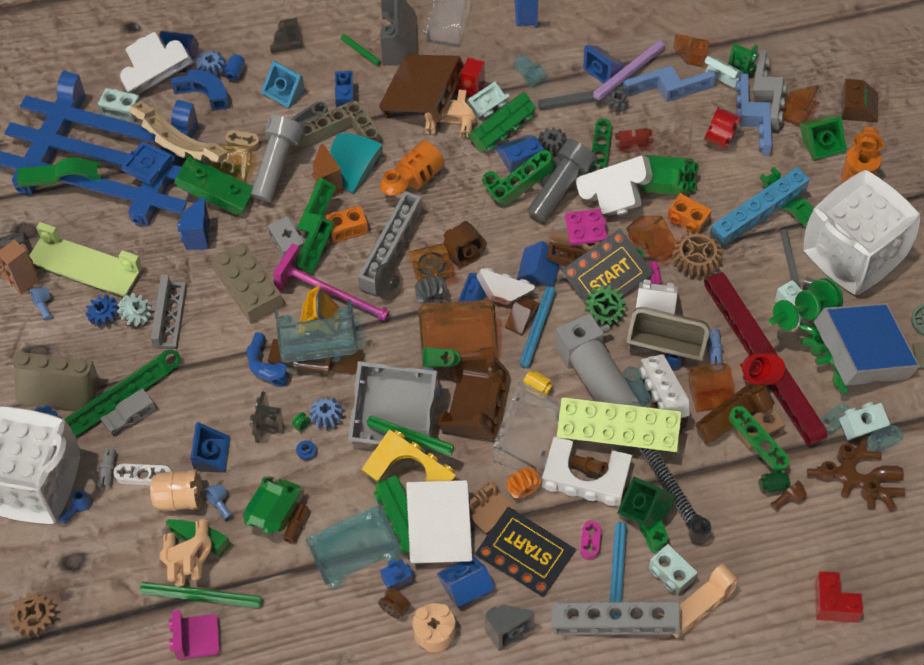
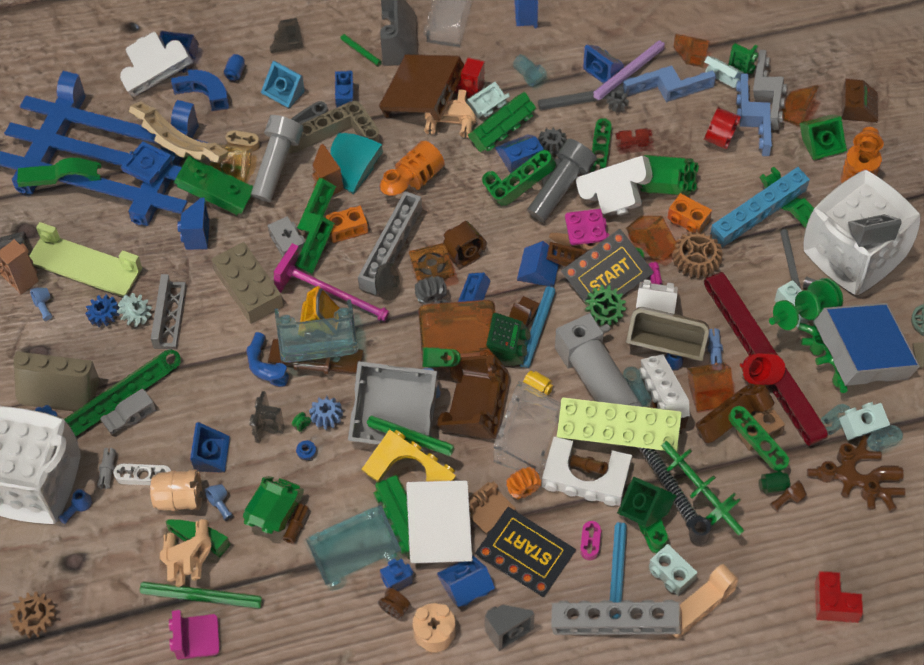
light aqua brick [98,88,140,123] -> none
medium blue gear [197,50,226,77] -> none
white slope [476,268,535,305] -> none
none -> dark green slope [486,313,530,366]
none -> green piece [661,440,745,536]
none -> dark grey slope [848,214,902,247]

